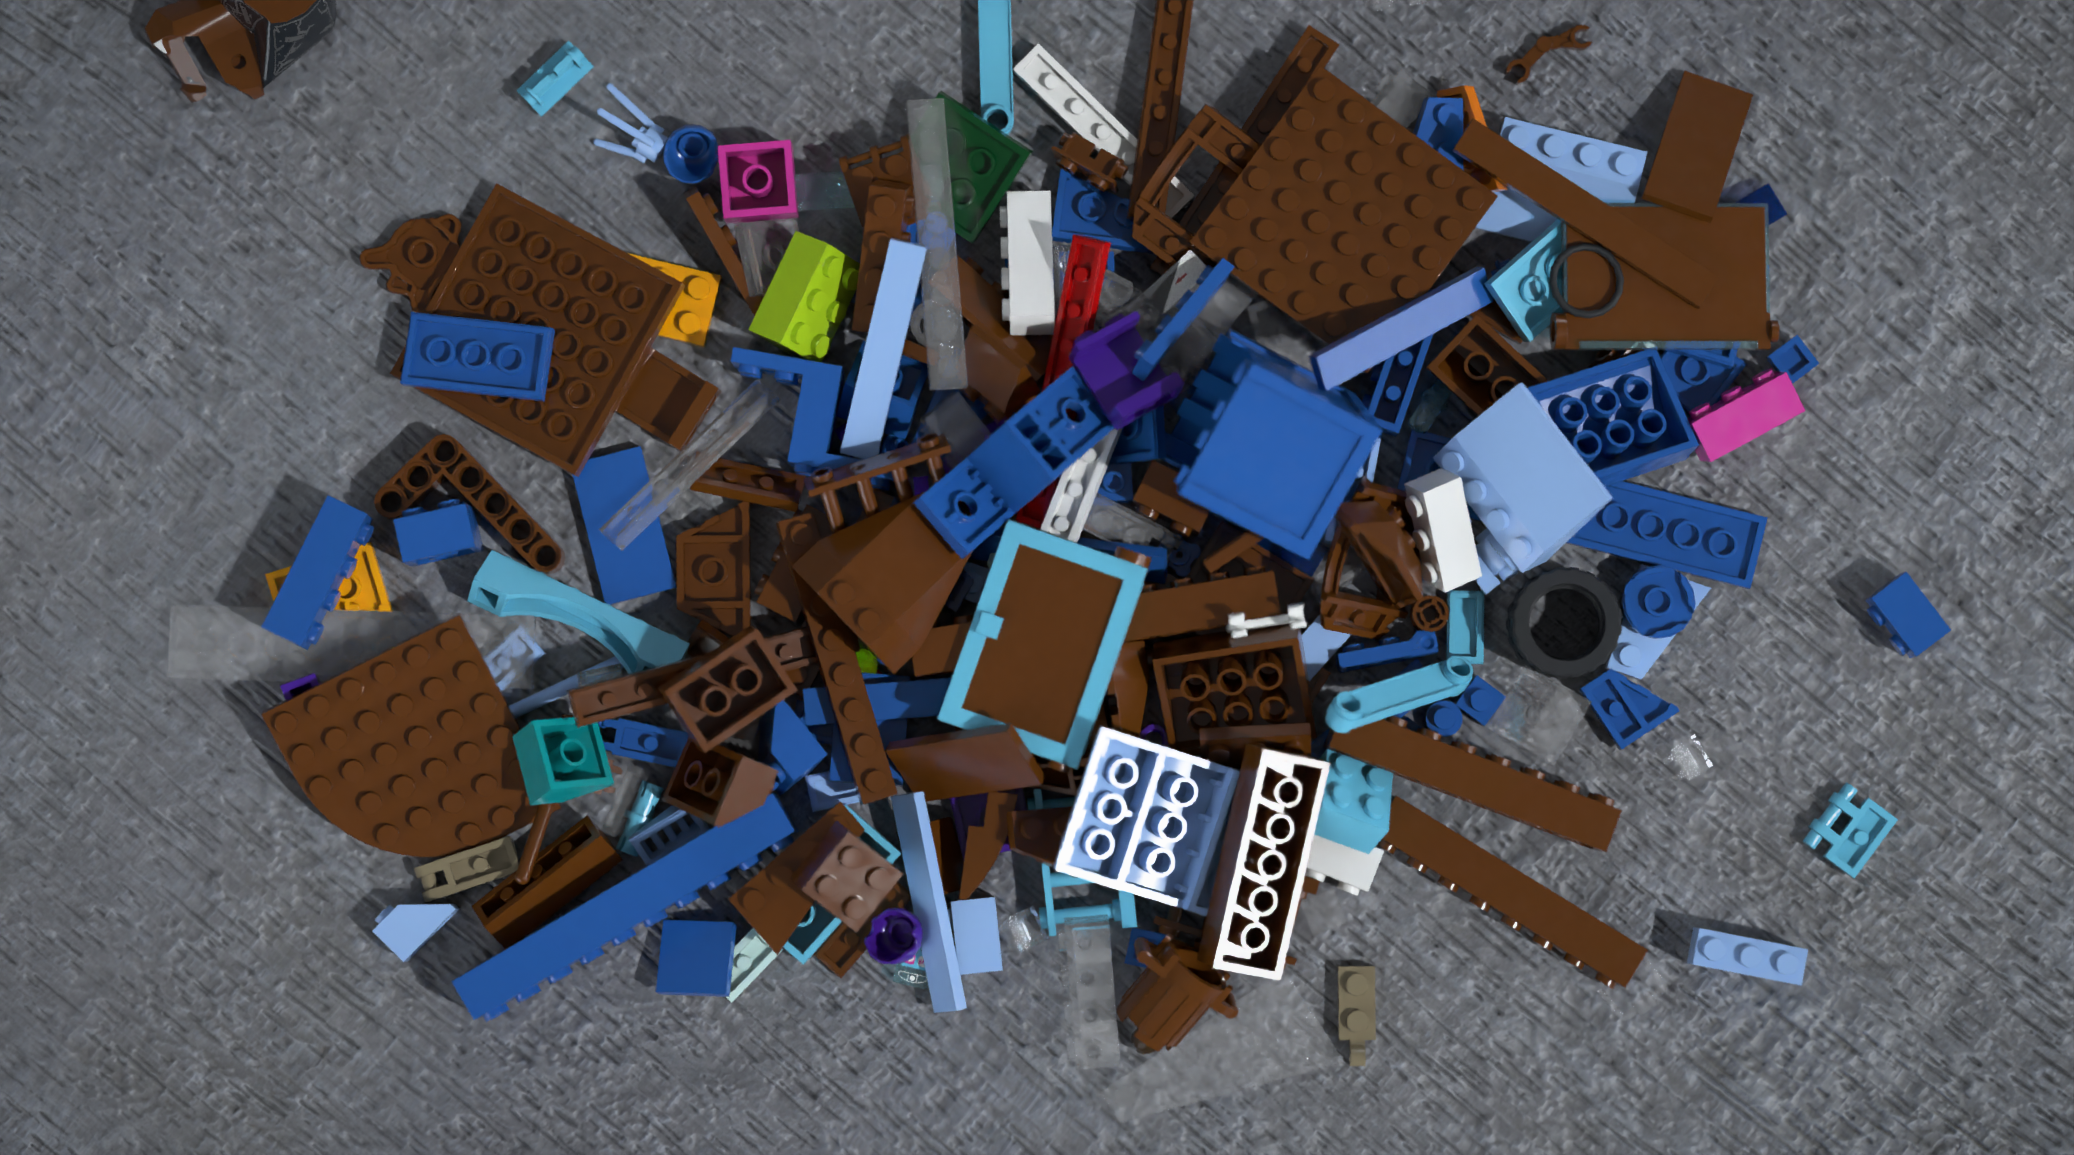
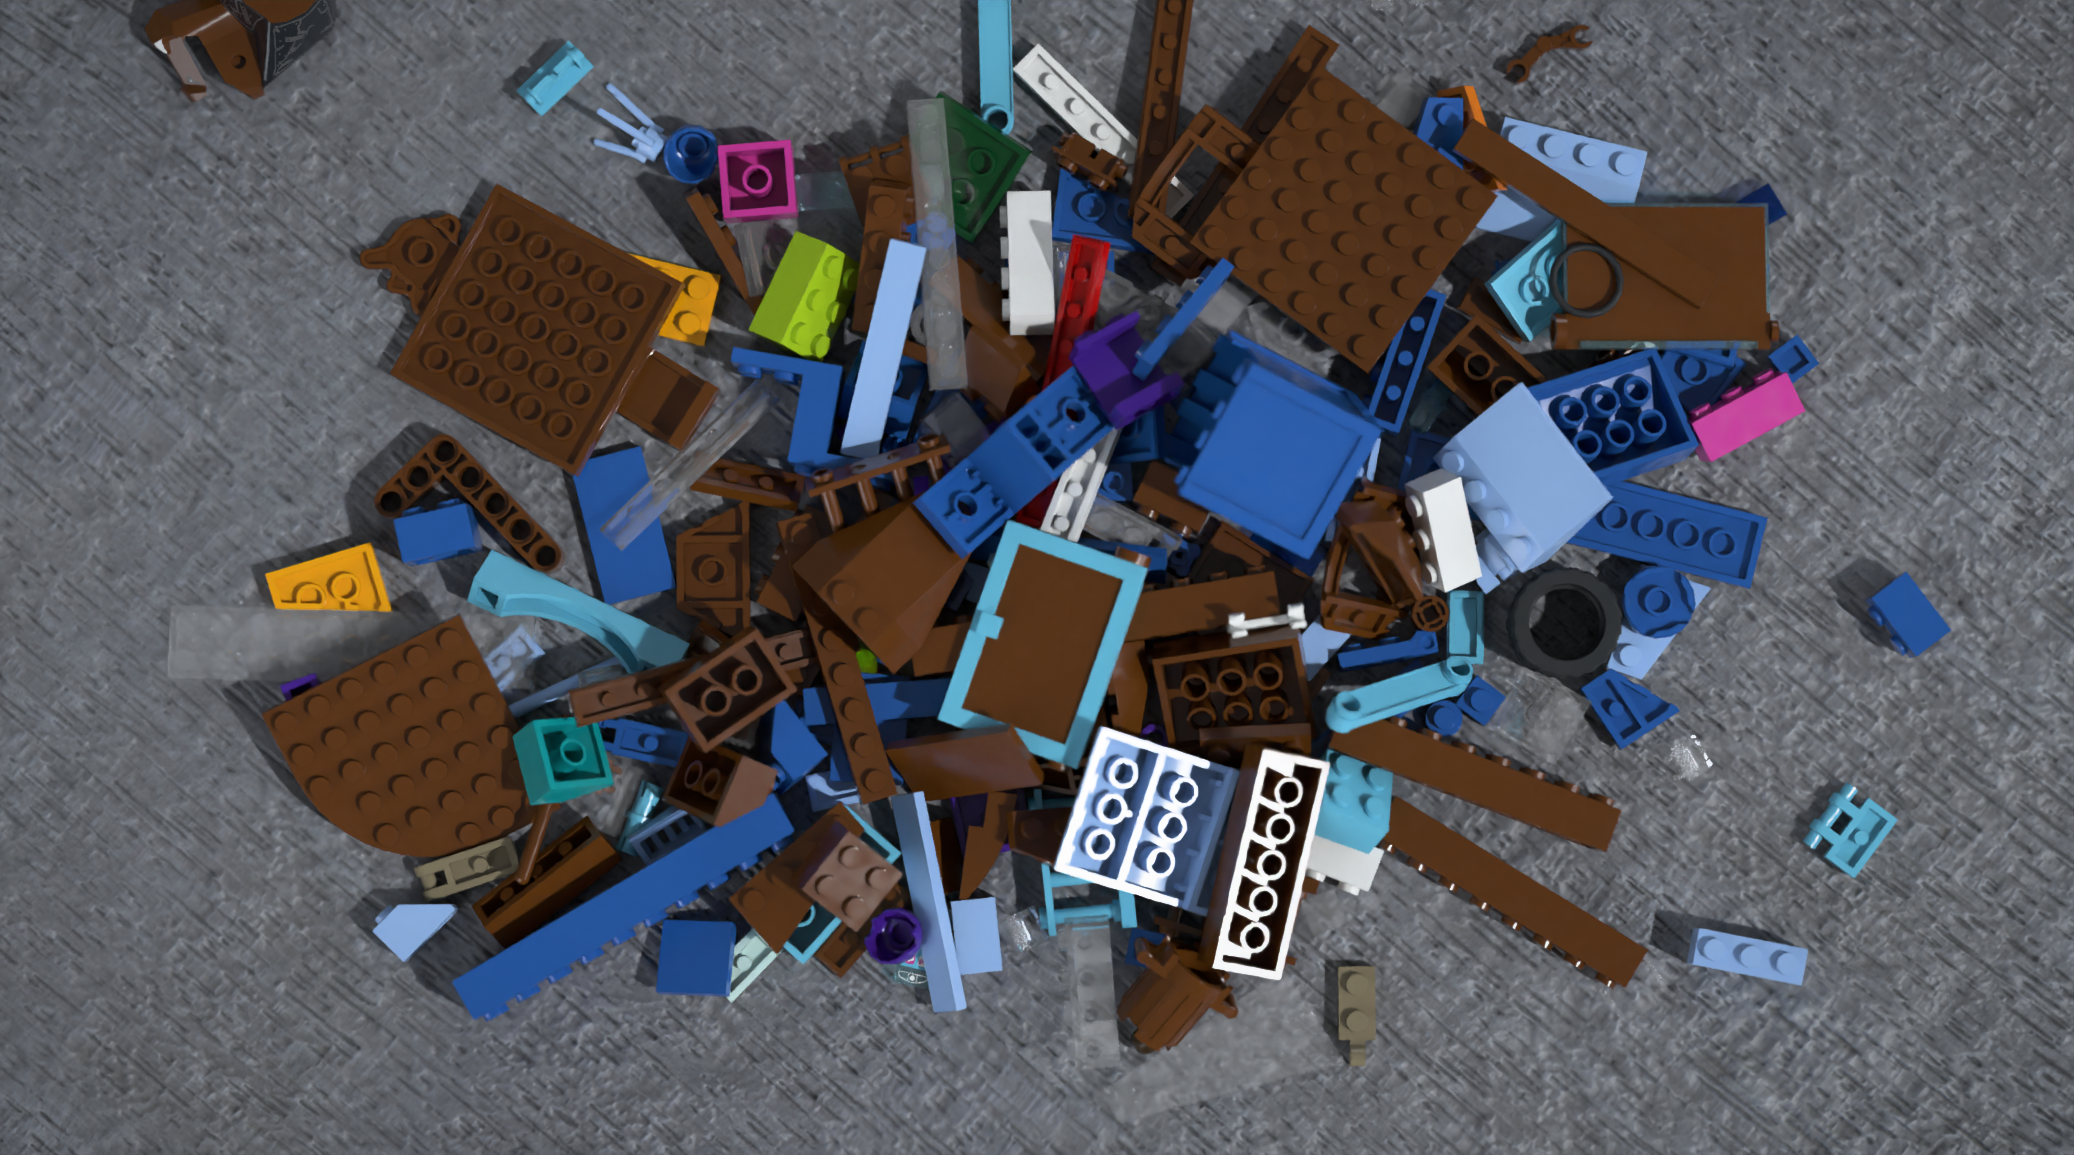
blue brick [261,495,374,650] -> none
blue tile [400,312,555,402] -> none
clear sticker [1144,250,1207,314] -> none
reddish brown tile [1199,529,1265,574] -> none
tile [1309,267,1493,391] -> none
reddish brown tile [1641,71,1753,223] -> none

